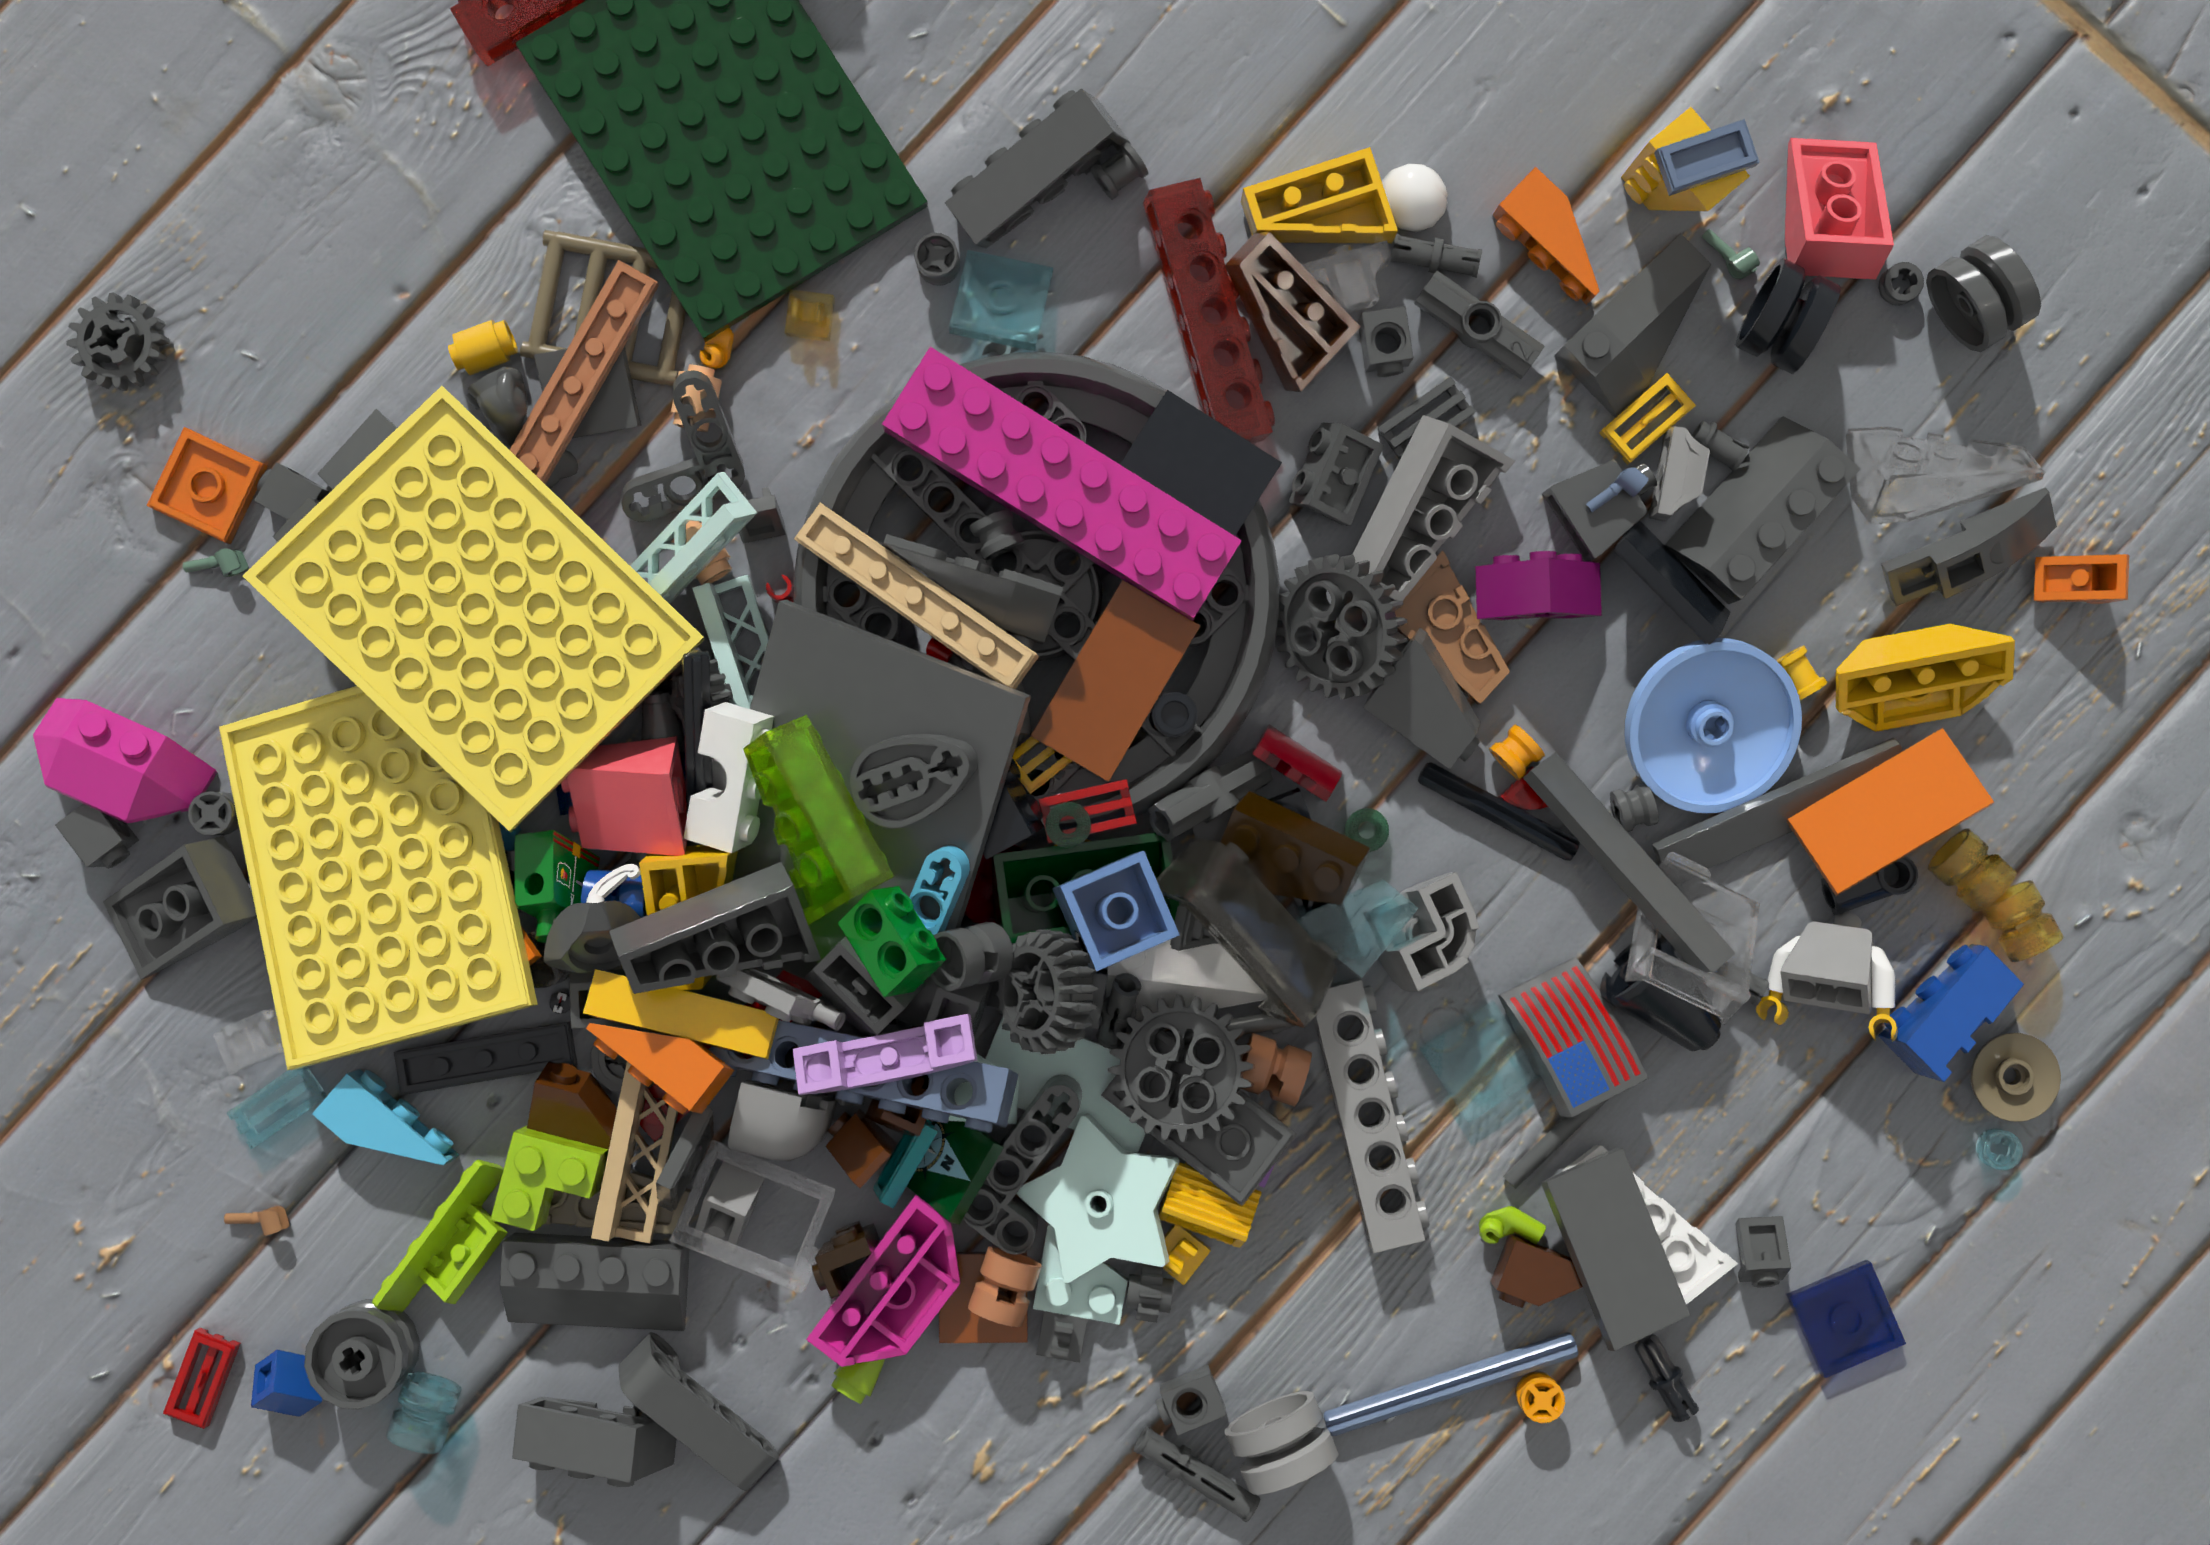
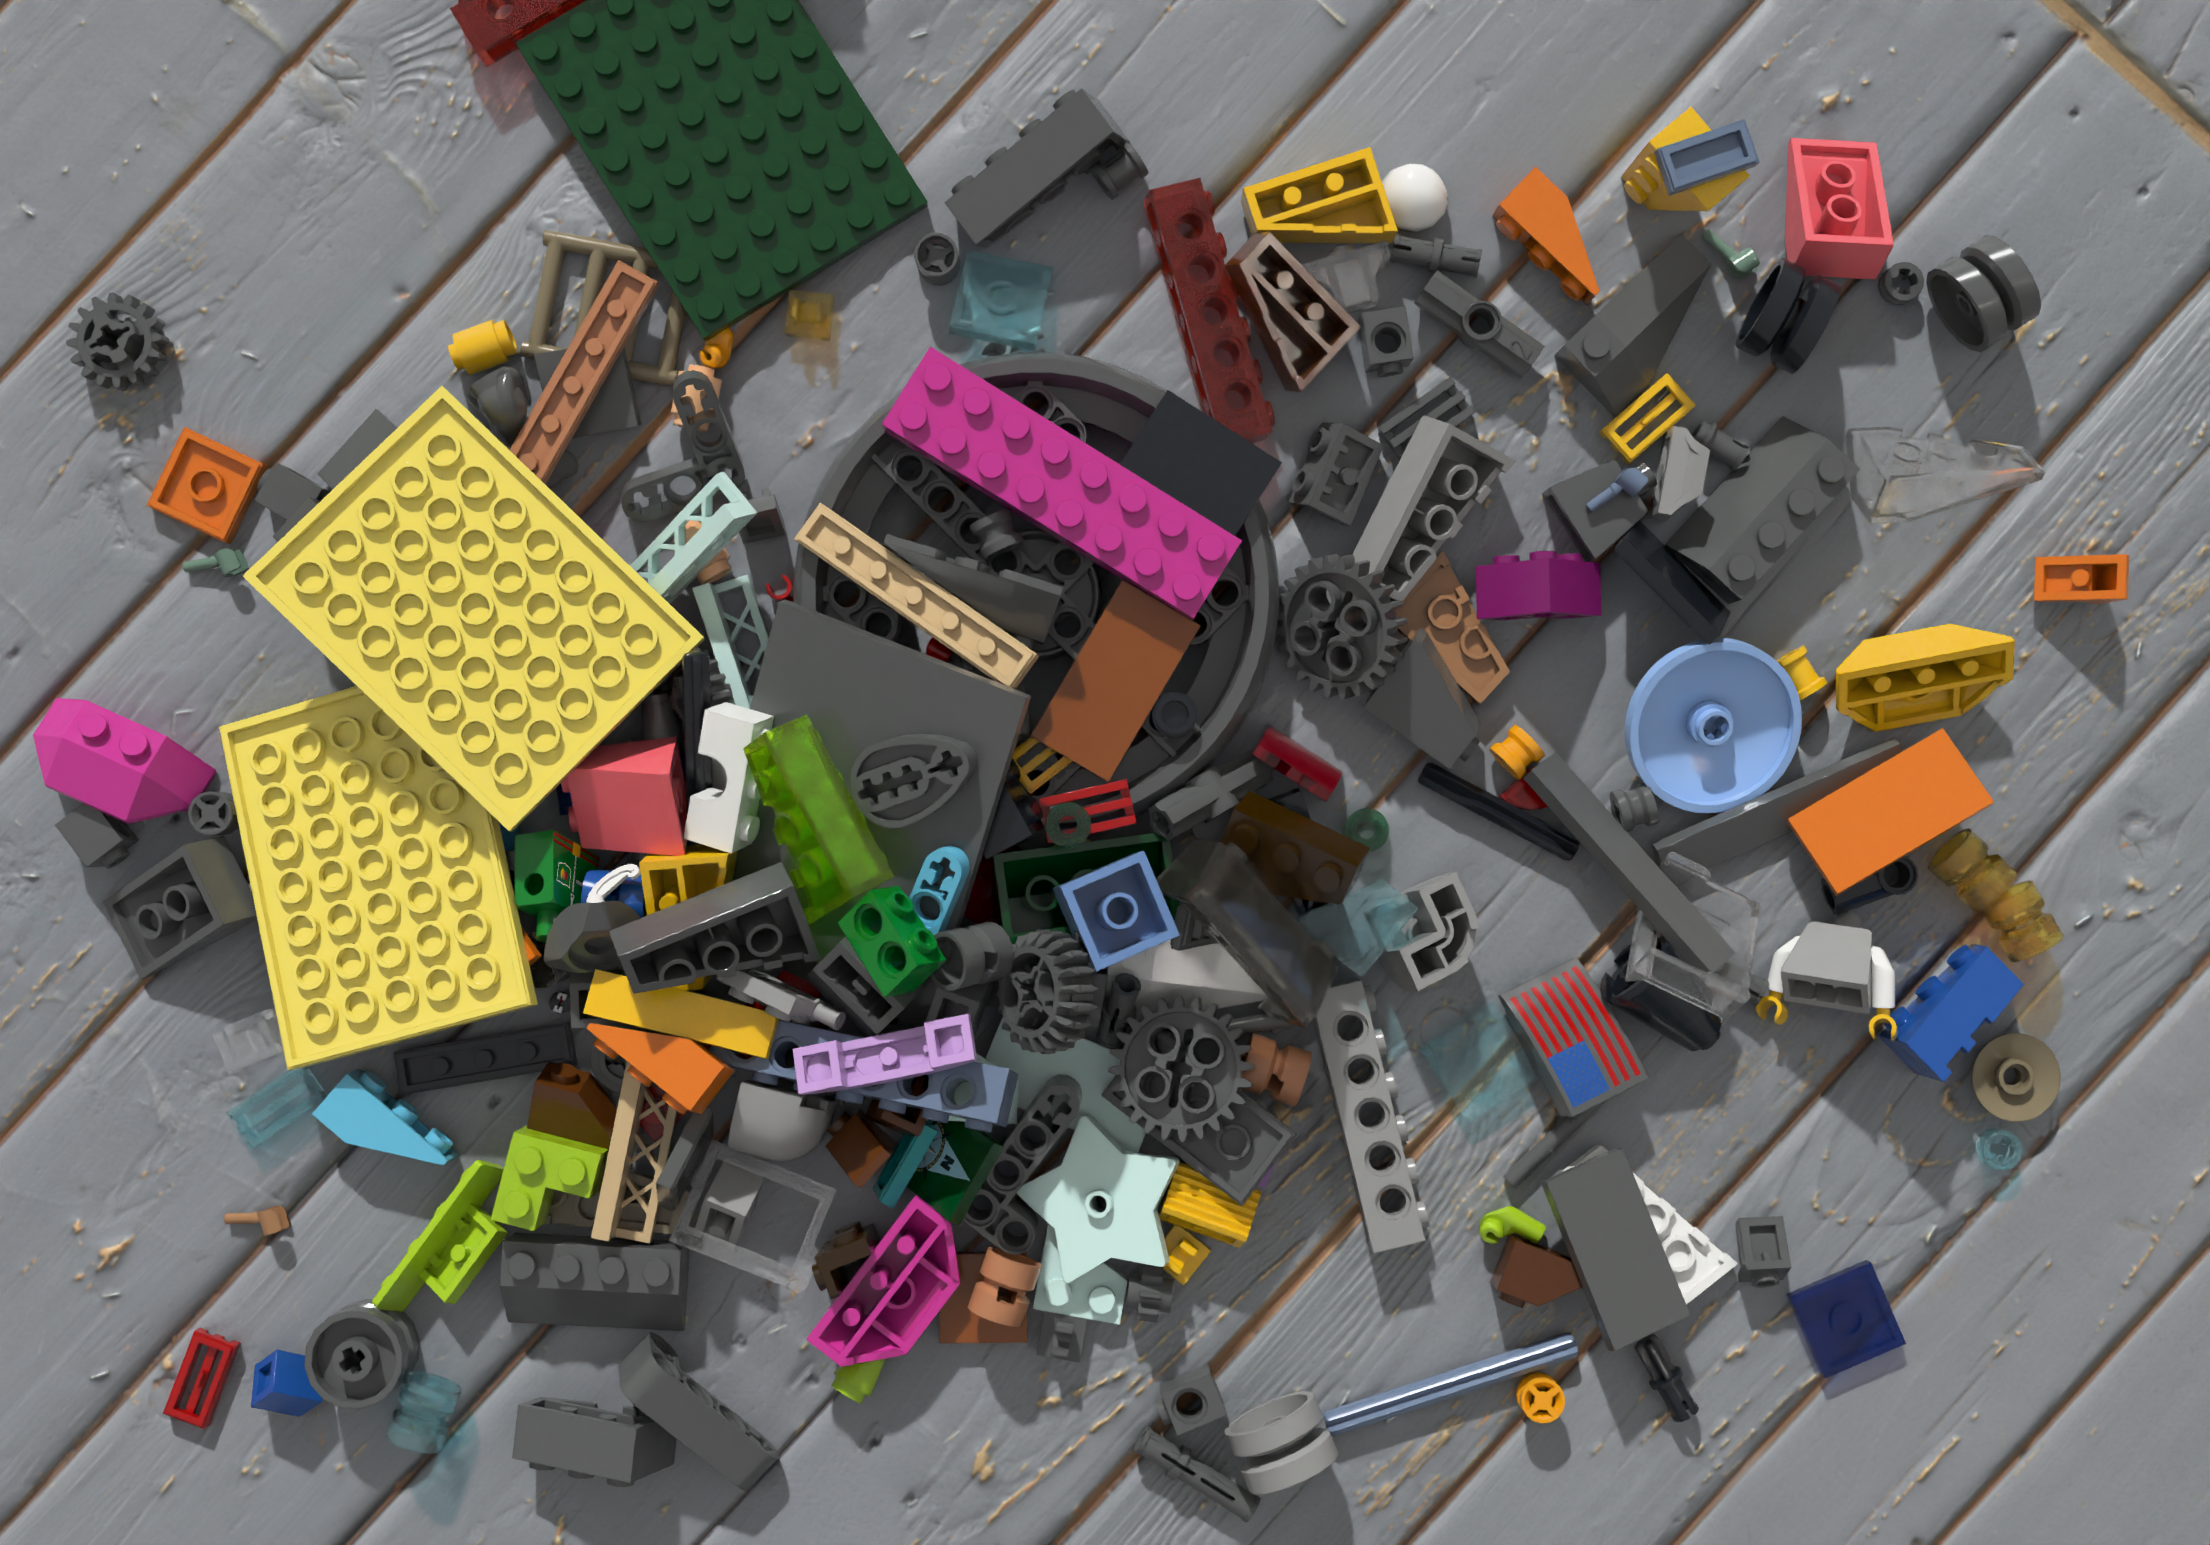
dark grey slope [1881,487,2057,606] -> none

